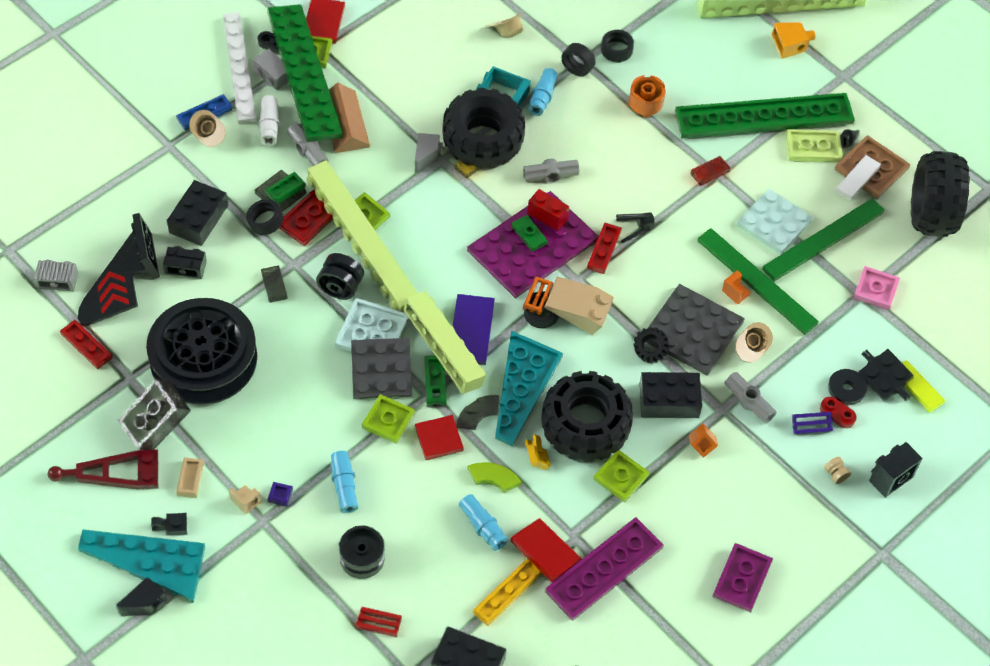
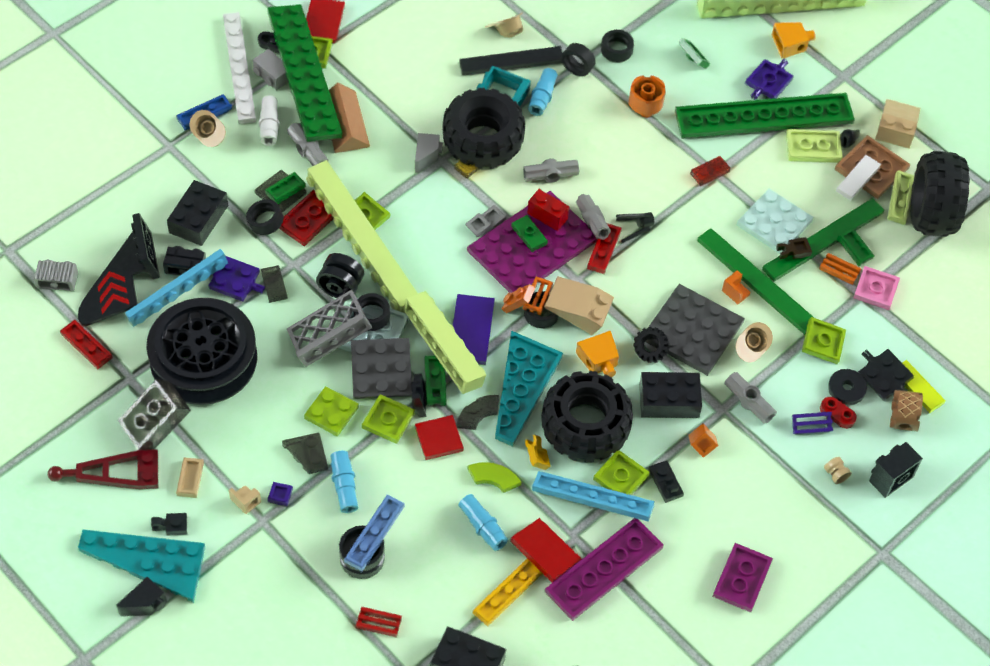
none -> medium azure plate [125,249,228,327]
none -> dark purple plate [208,256,265,302]
none -> clear smoke wing [282,432,328,474]
none -> light grey fence [287,290,372,367]
none -> lime plate [304,386,359,437]
none -> medium blue tile [344,494,405,571]
none -> black tyre [354,293,390,331]
none -> black wing [411,373,426,418]
none -> black tile [459,46,563,76]
none -> light grey slope [465,205,507,237]
none -> orange plate [501,284,535,313]
none -> medium azure plate [532,471,655,522]
none -> light grey piece [575,193,611,240]
none -> light orange torso [576,331,619,377]
none -> black plate [648,460,684,503]
none -> plate [678,38,710,68]
none -> dark purple plate [745,59,794,100]
none -> dark brown plate [776,237,812,260]
none -> lime plate [802,317,846,364]
none -> orange tile [819,253,861,285]
none -> green plate [837,227,875,266]
none -> tan slope [875,99,920,149]
none -> yellowish green tile [887,170,914,225]
none -> medium nougat brick [890,390,923,432]

